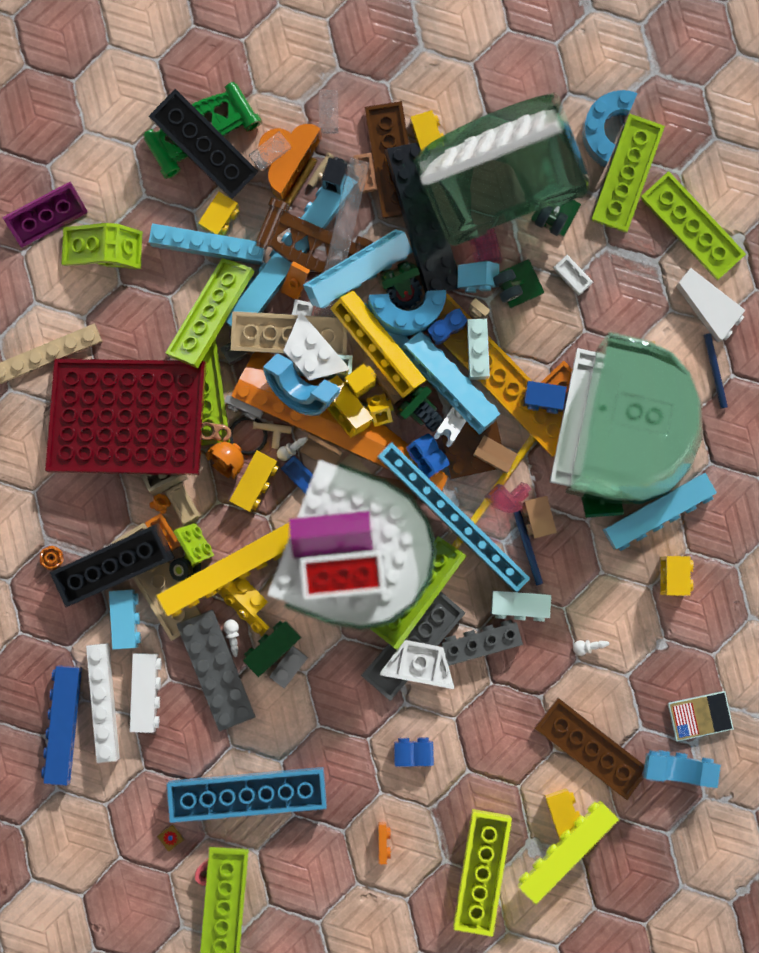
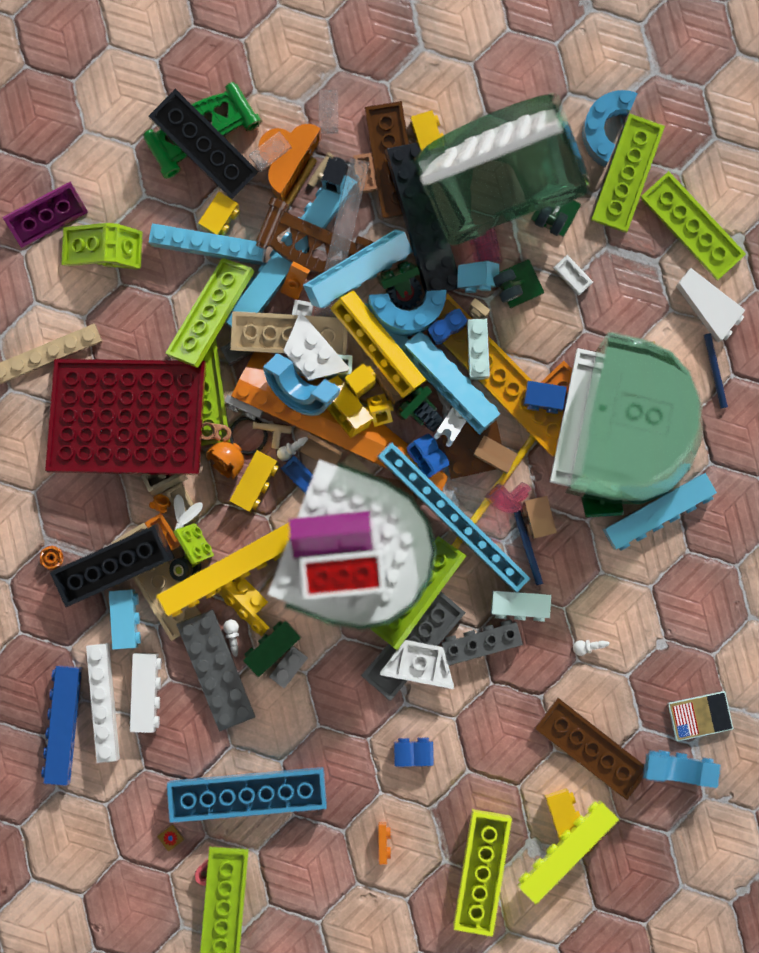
yellow brick [660,556,694,596] -> none
none -> white piece [174,494,203,530]

